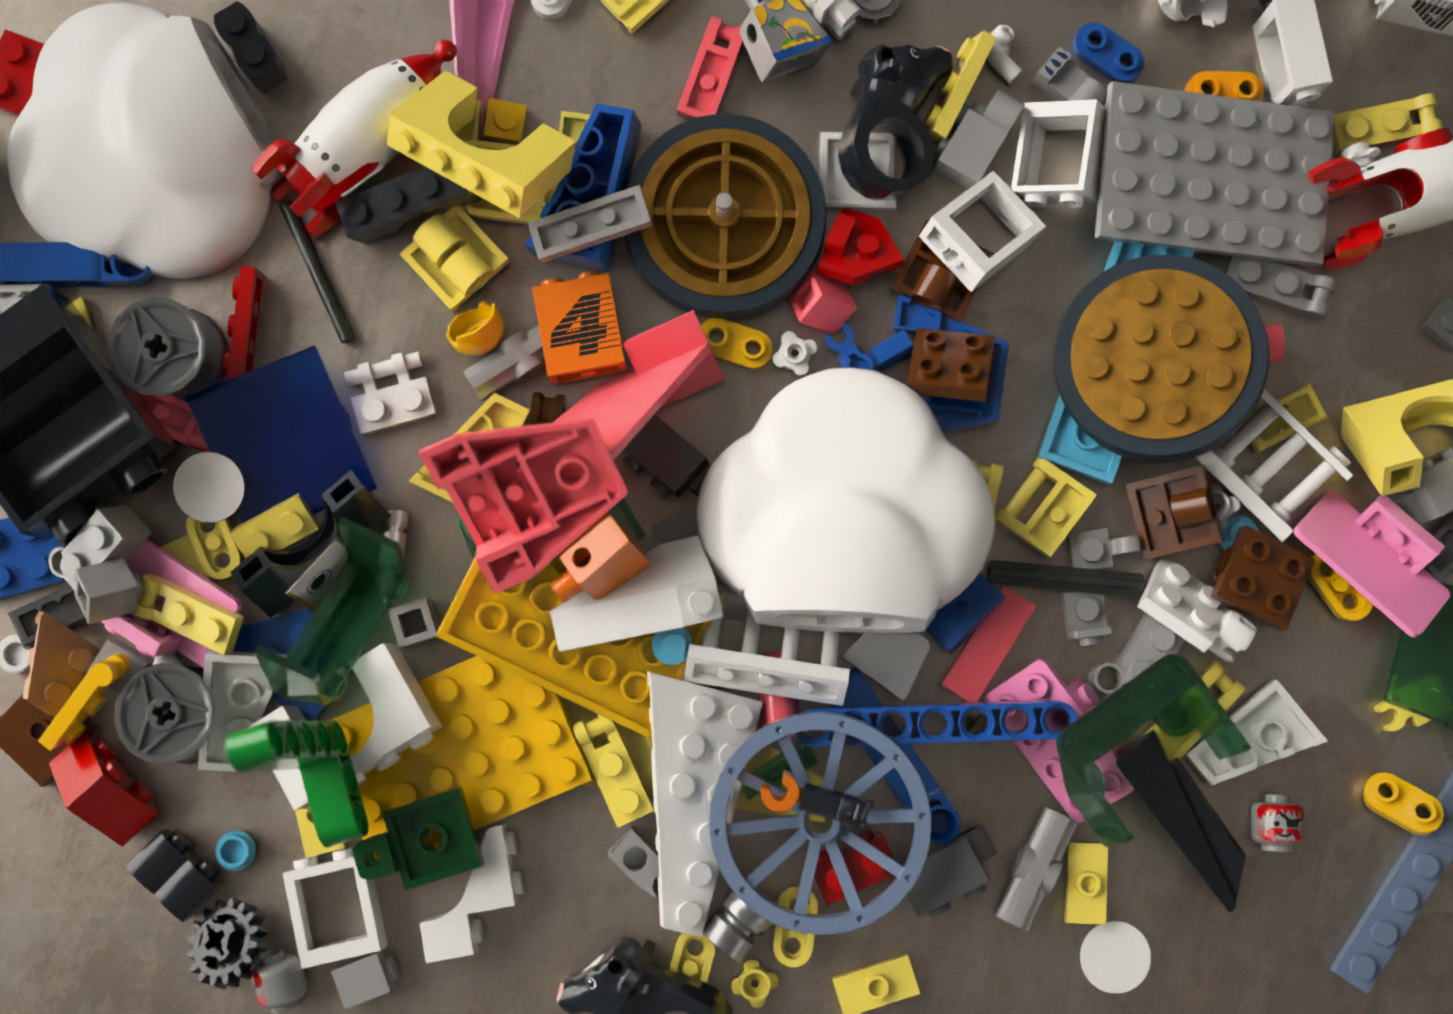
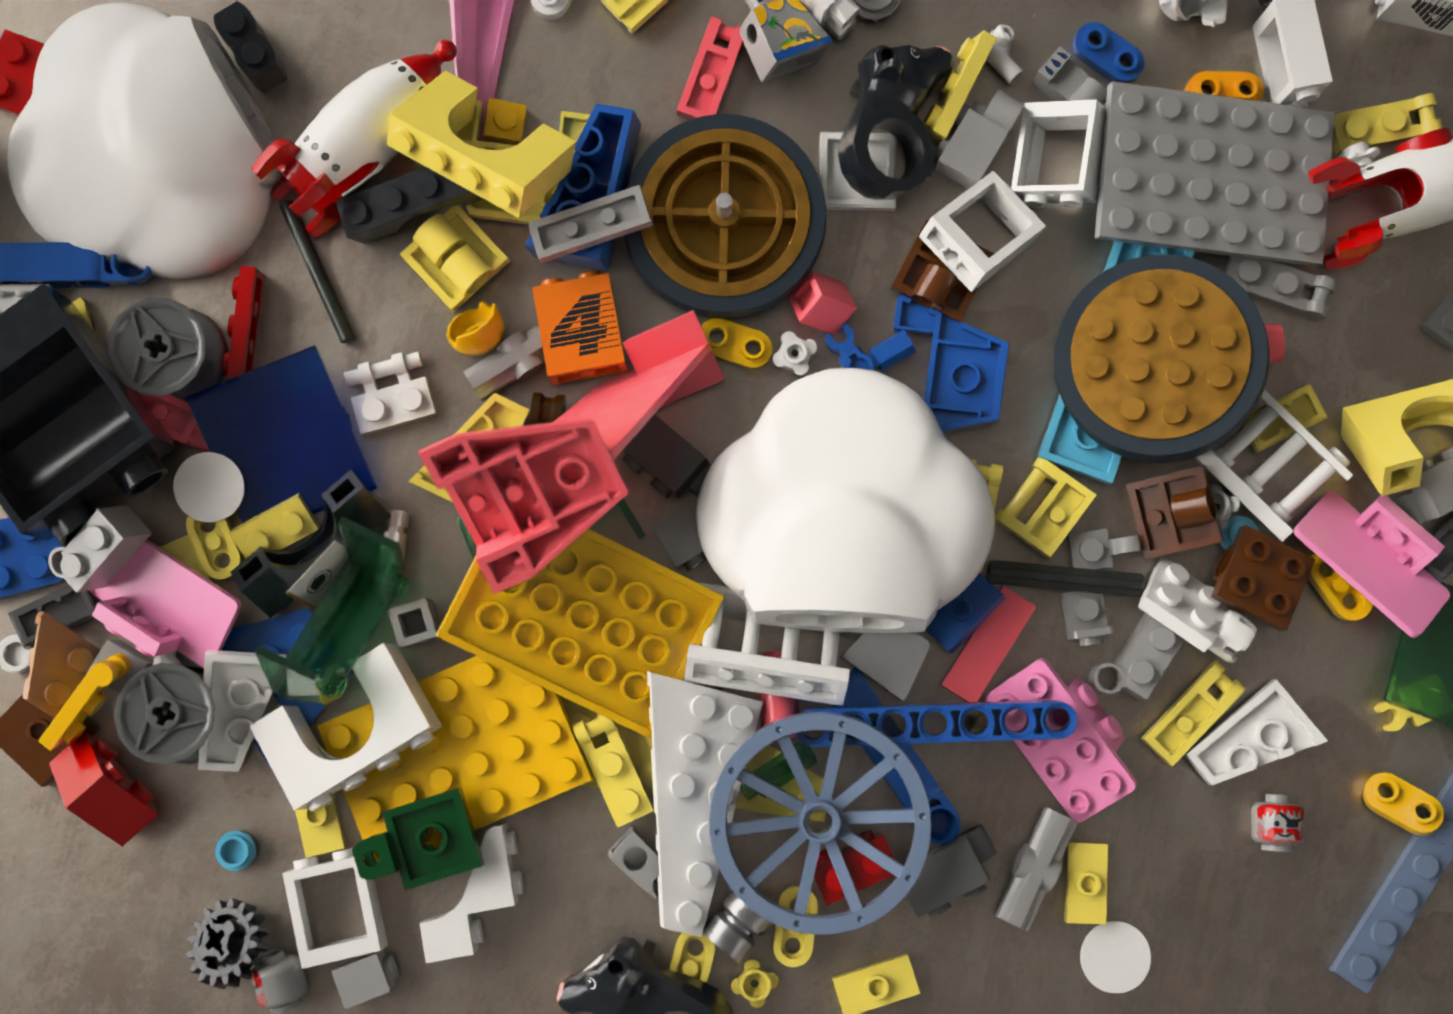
light grey brick [74,557,142,624] -> none
black brick [126,829,224,922] -> none
light yellow plate [132,574,244,655] -> none
green beam [225,720,369,848] -> none
orange torso [550,512,651,603] -> none
white wedge [550,535,724,651] -> none
medium azure plate [652,627,692,665] -> none
black piece [761,770,875,829] -> none
red plate [817,207,904,285] -> none
reddish brown plate [906,328,995,402] -> none
clear green windscreen [1056,654,1252,847] -> none
black wedge [1116,730,1246,912] -> none

